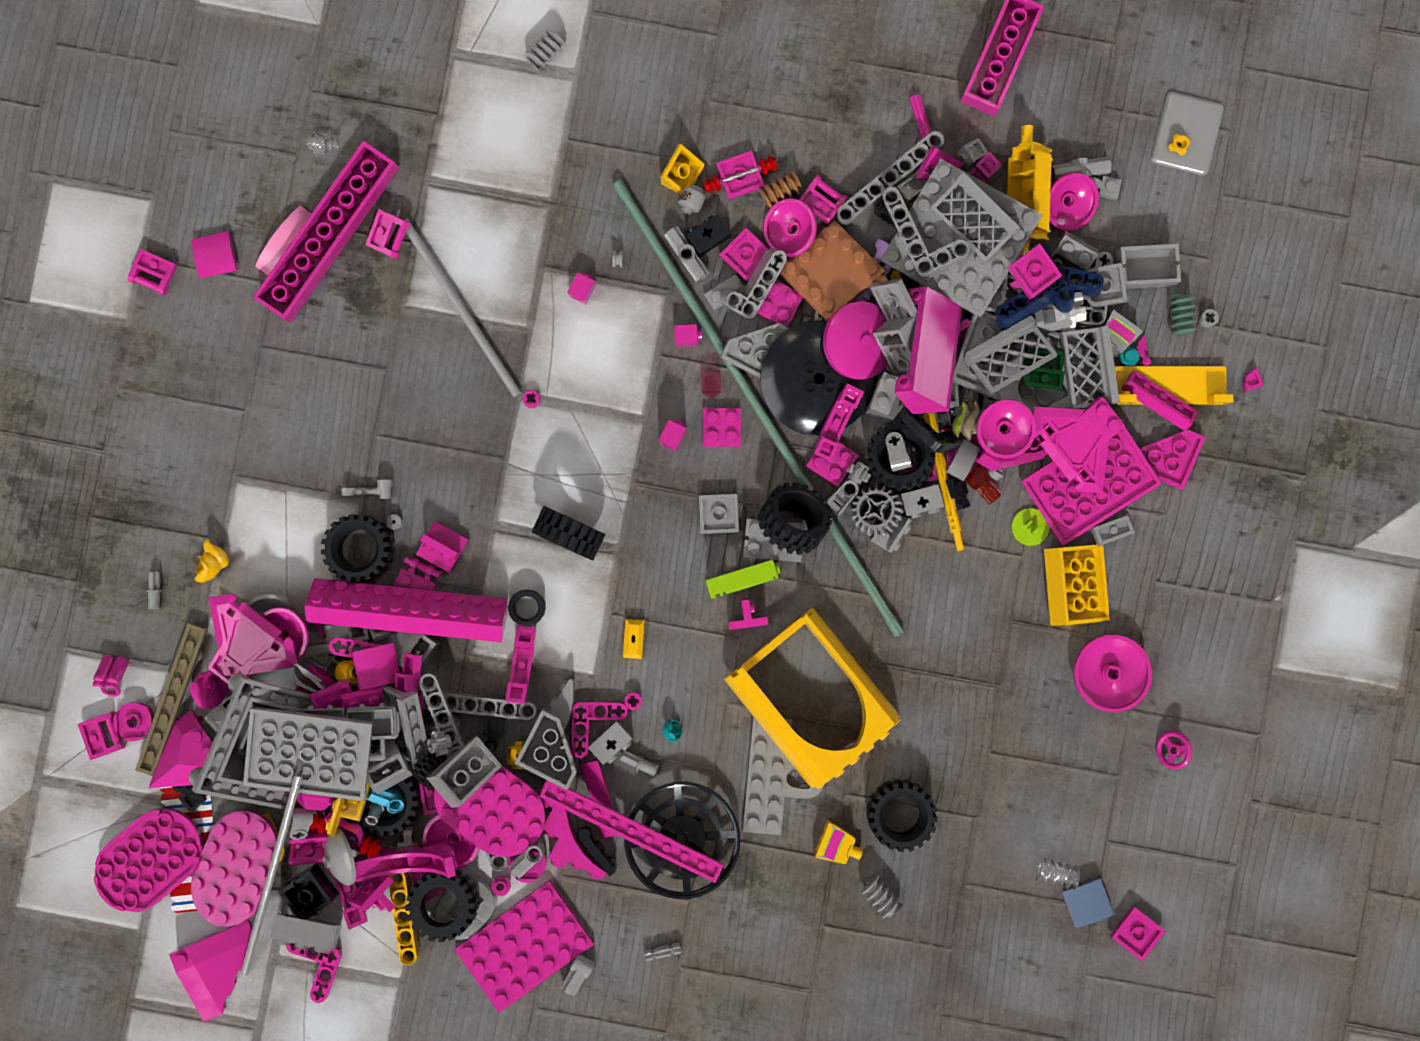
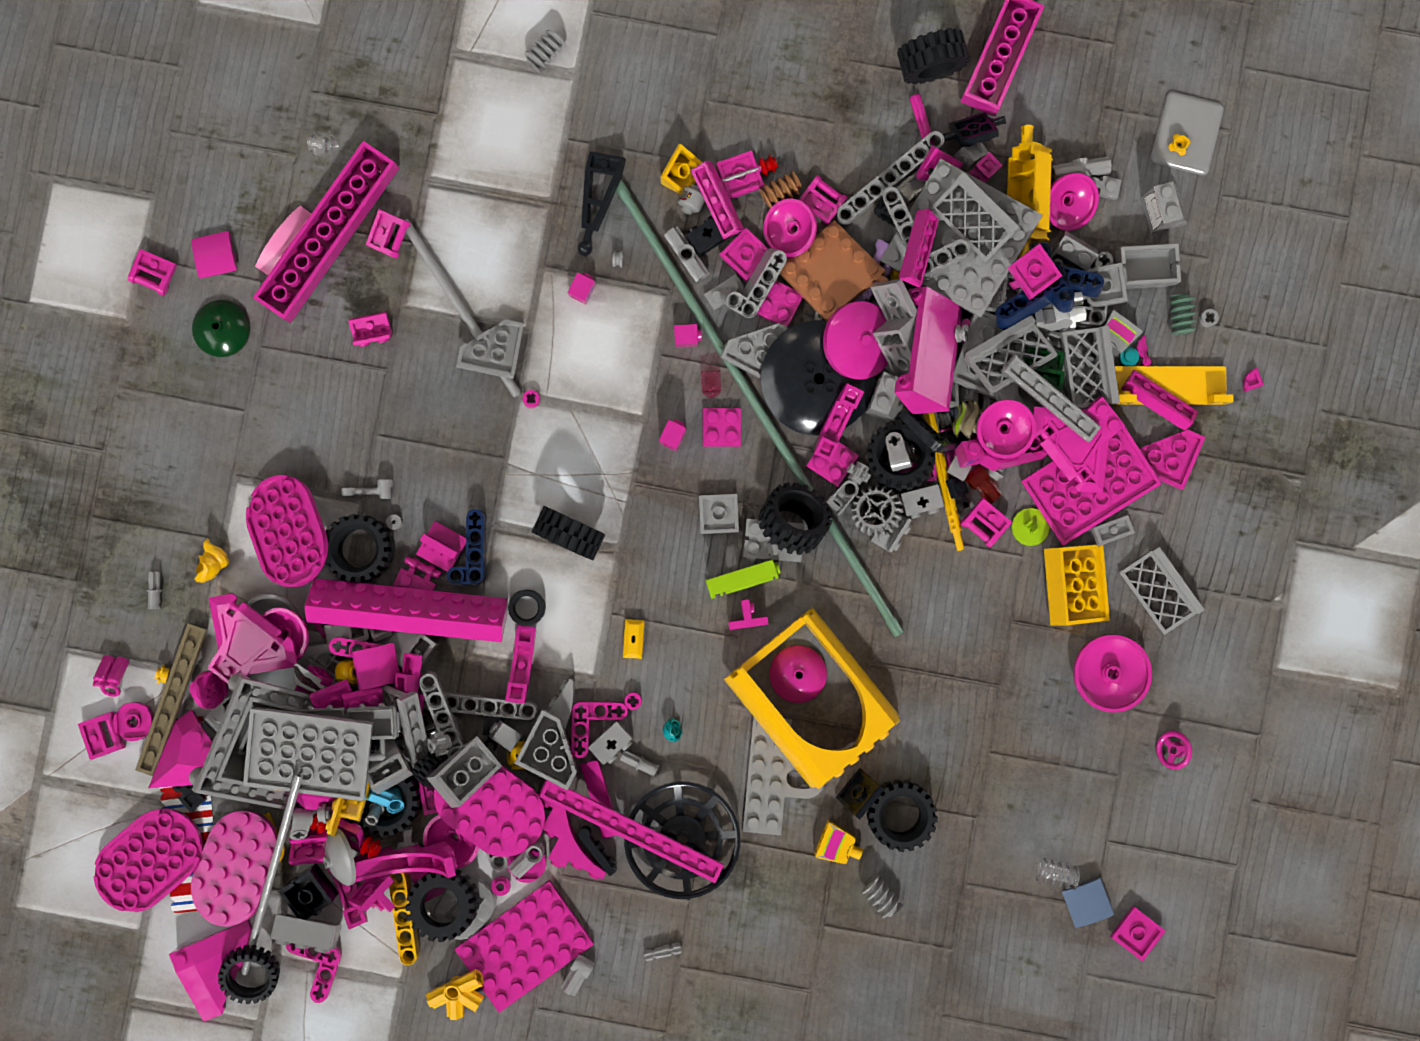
none -> yellow plate [154,664,170,684]
none -> dark green dish [192,300,250,357]
none -> black tyre [218,945,280,1004]
none -> dark pink plate [246,475,328,587]
none -> light grey plate [317,803,332,823]
none -> dark pink bracket [348,311,393,347]
none -> yellow piece [426,969,484,1020]
none -> dark blue beam [447,509,487,584]
none -> light grey plate [456,319,524,379]
none -> light grey brick [489,720,522,751]
none -> black plate [577,151,626,256]
none -> dark pink slope [691,161,744,239]
none -> dark pink dish [769,645,827,703]
none -> black plate [835,768,884,820]
none -> black tyre [897,28,970,84]
none -> dark pink slope [899,209,939,287]
none -> black plate [942,112,1006,147]
none -> light grey bush [955,324,970,343]
none -> dark pink brick [955,439,985,468]
none -> dark pink plate [960,497,1012,548]
none -> light grey tile [1001,355,1101,443]
none -> light grey fence [1119,545,1205,635]
none -> light grey slope [1141,181,1188,234]

